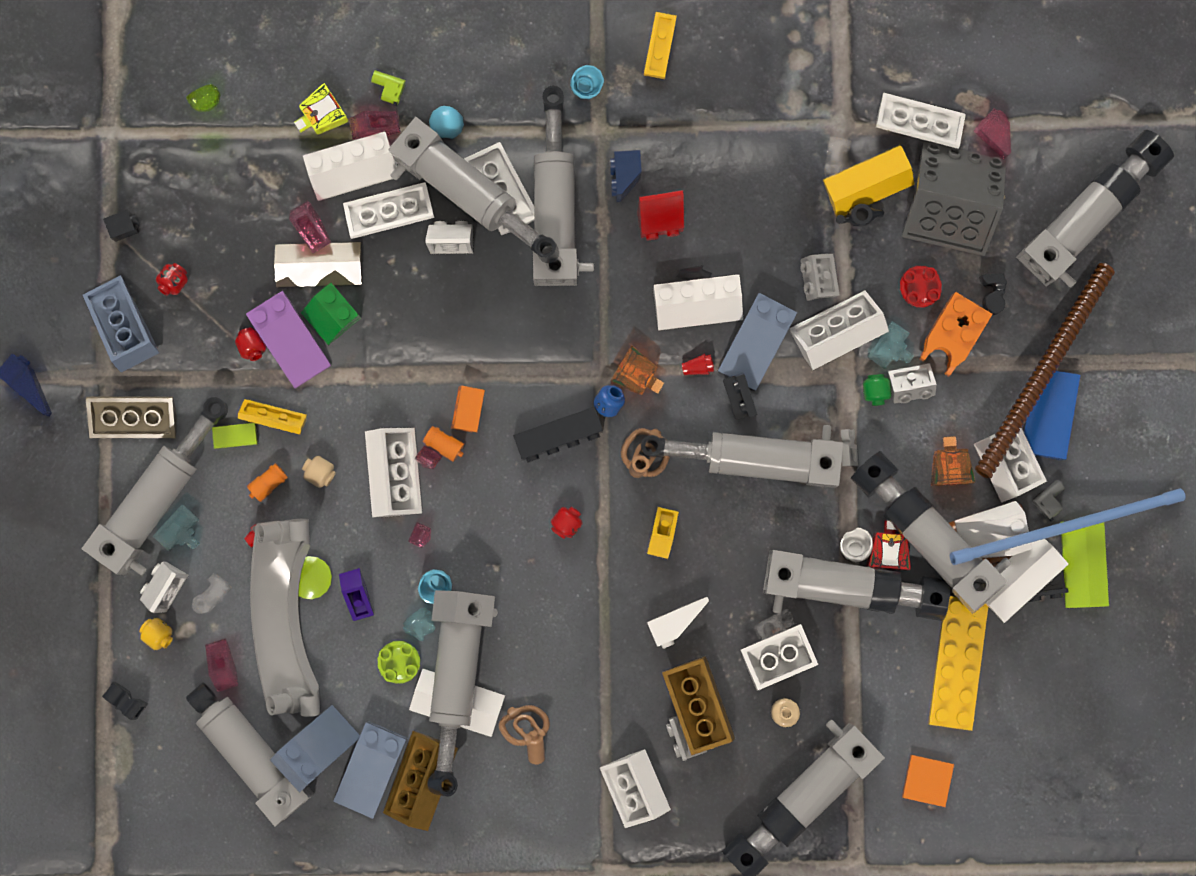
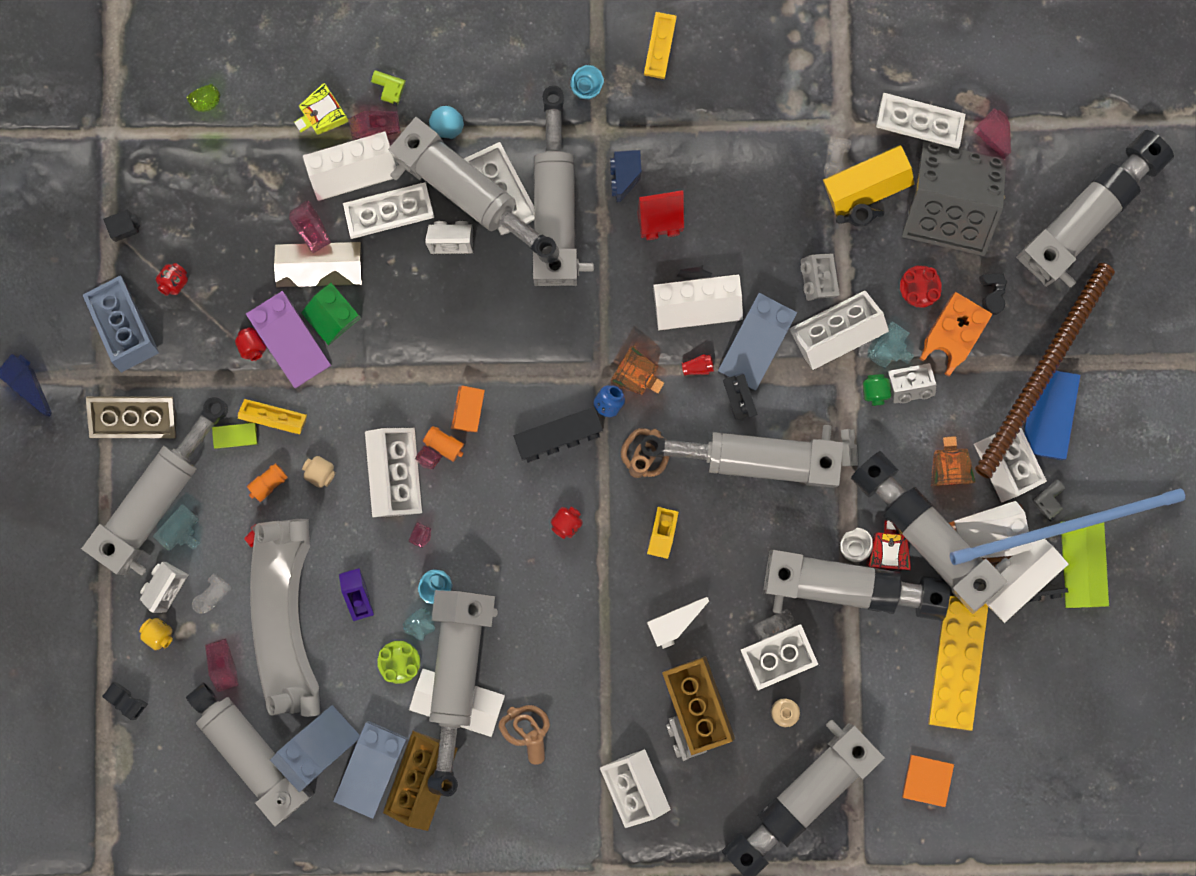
lime dish [298,556,332,599] -> none

